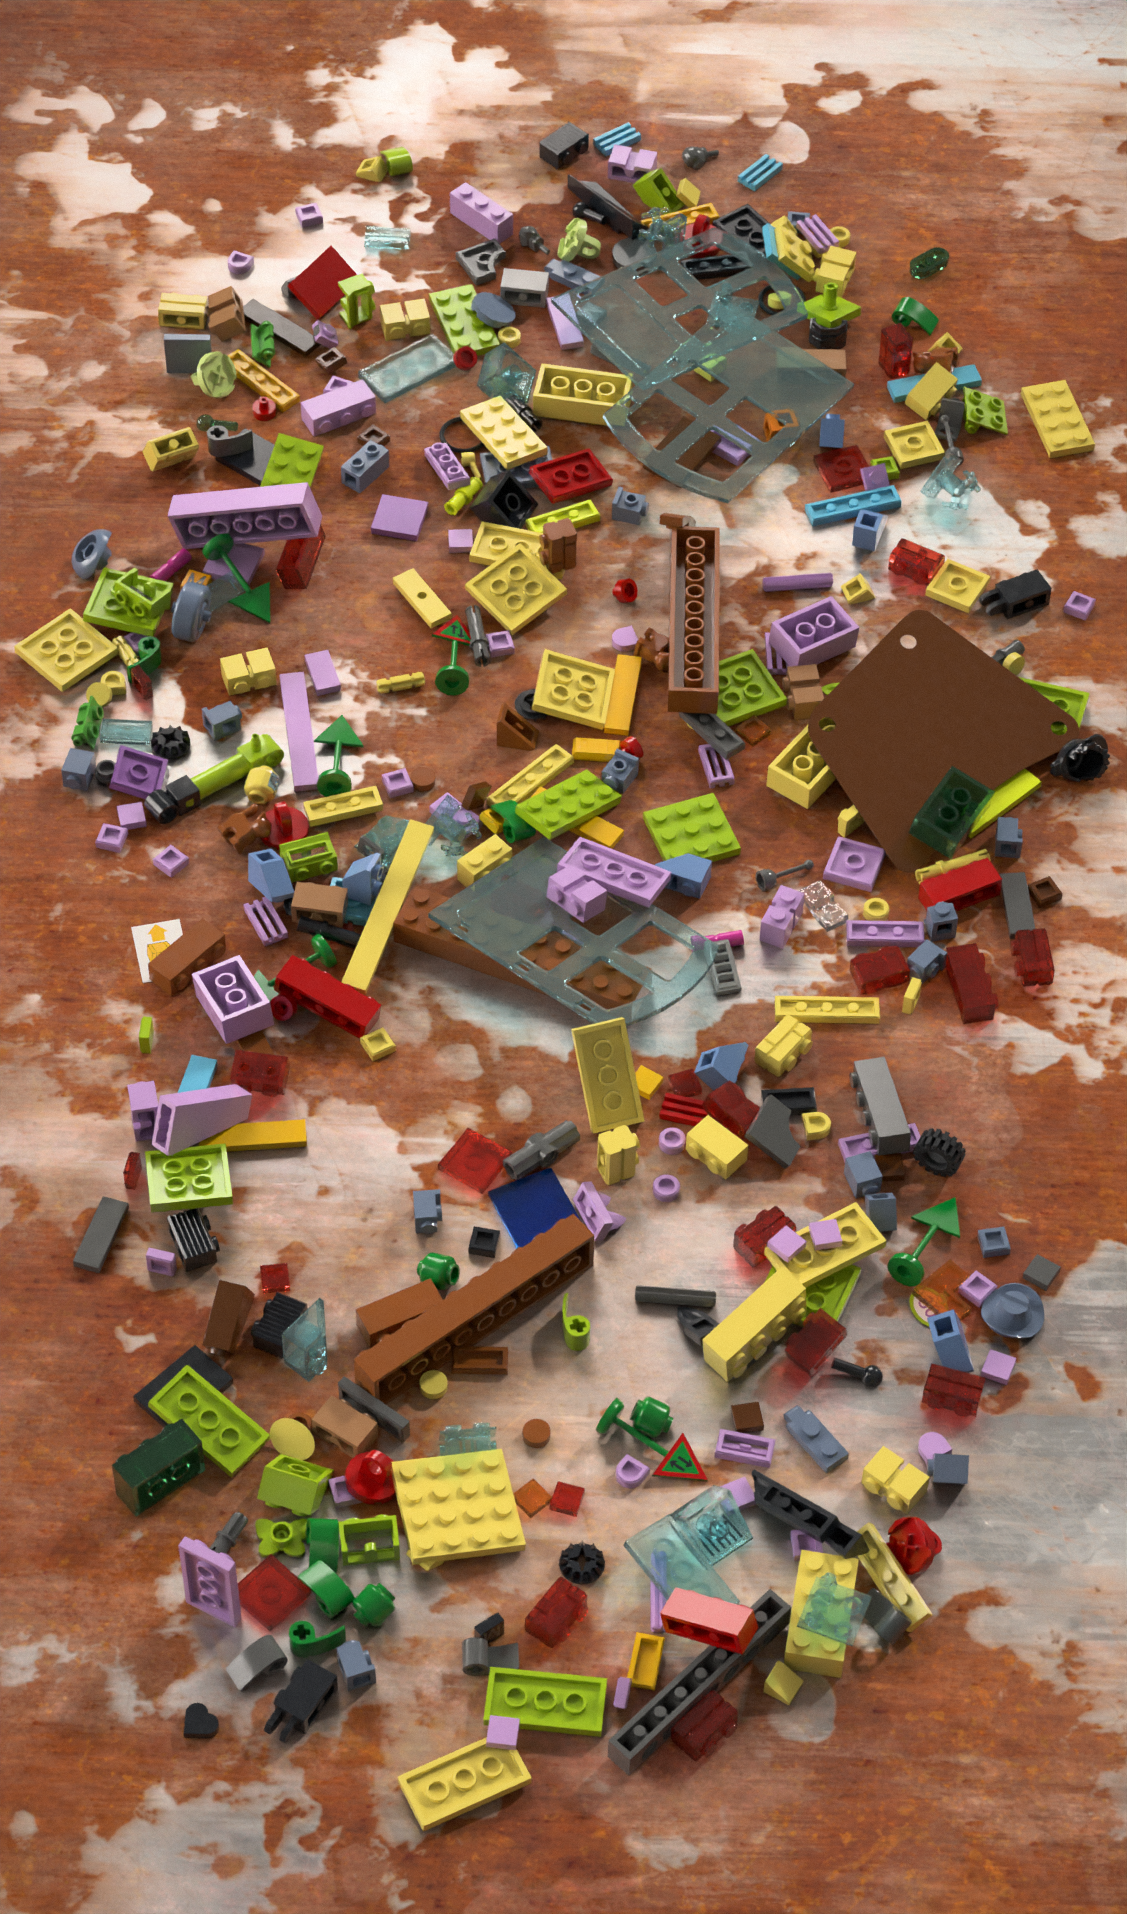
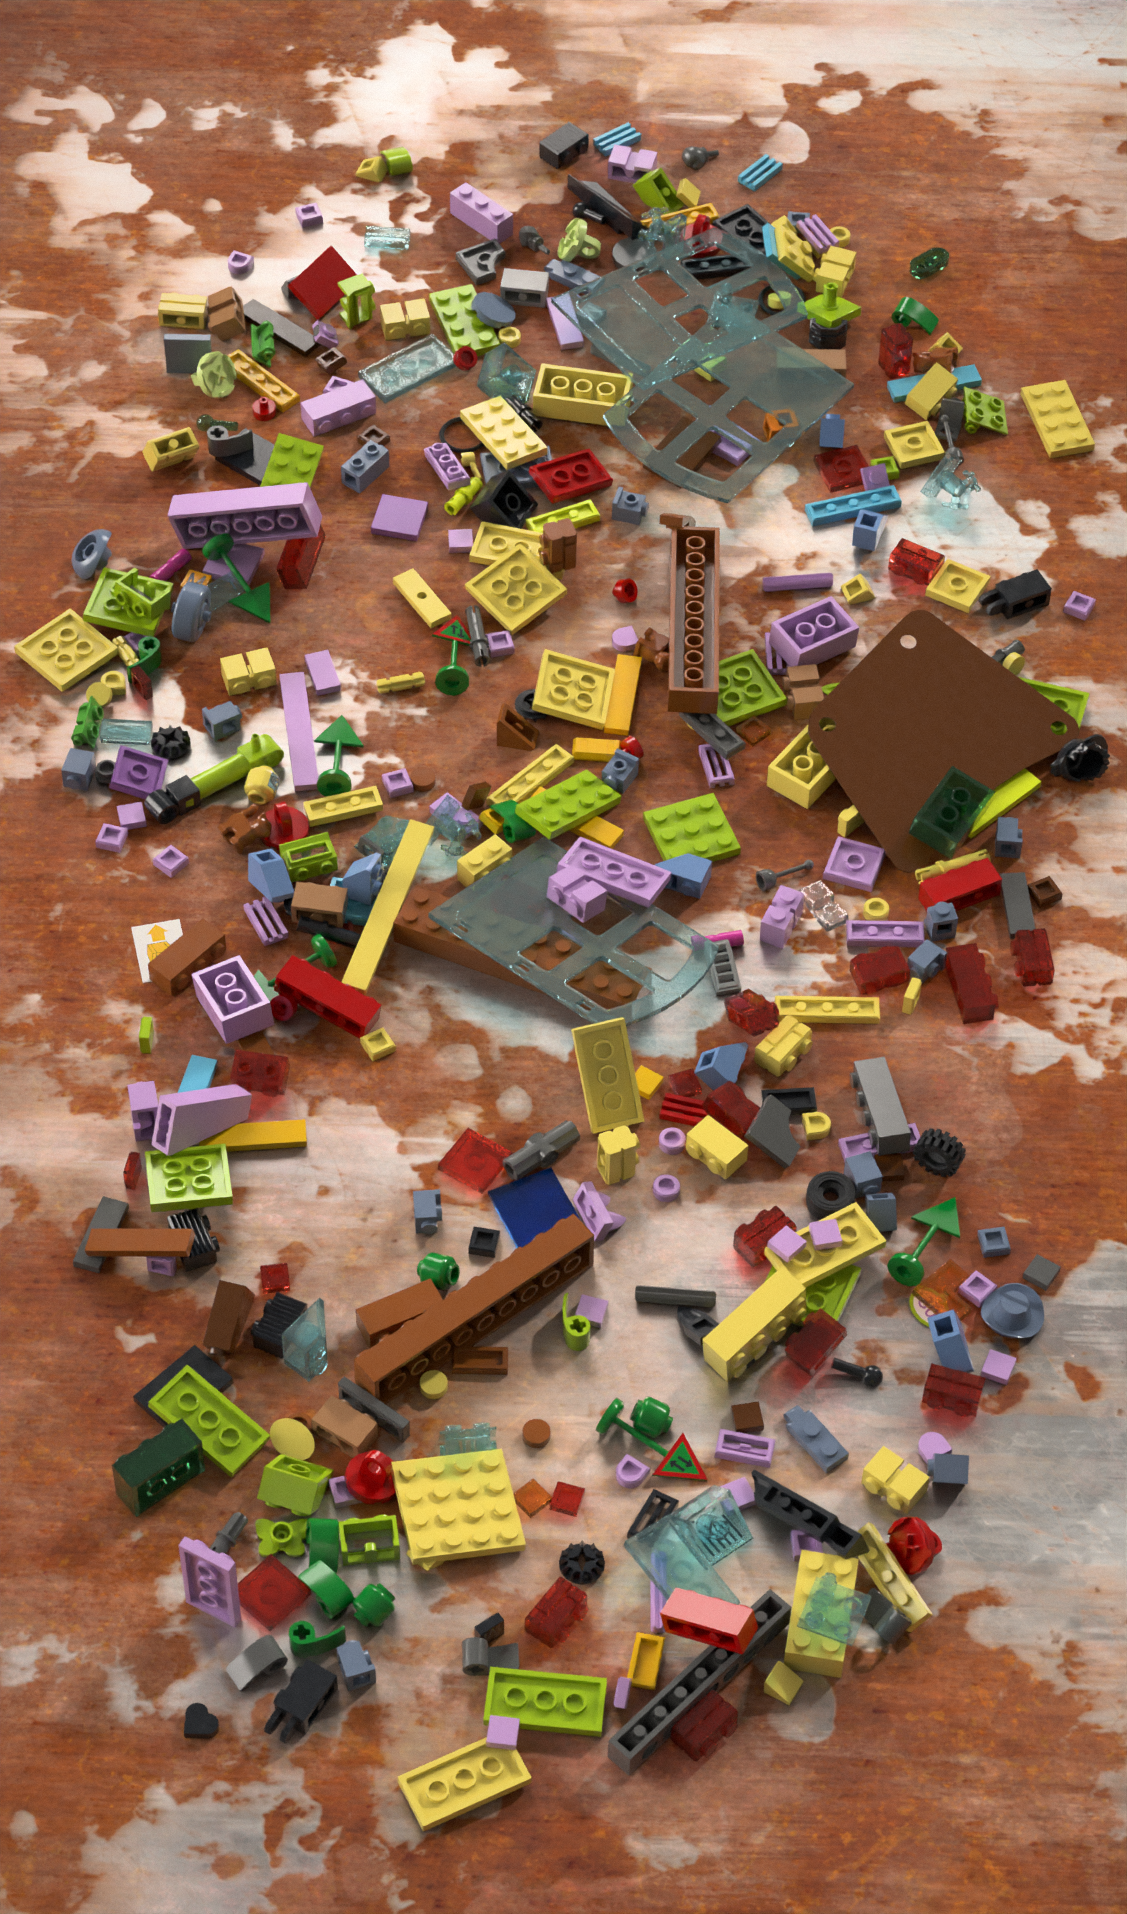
none -> dark orange tile [85,1229,195,1257]
none -> lavender tile [575,1295,608,1328]
none -> black tile [627,1489,679,1550]
none -> clear red brick [724,988,779,1037]
none -> black tyre [806,1171,856,1220]

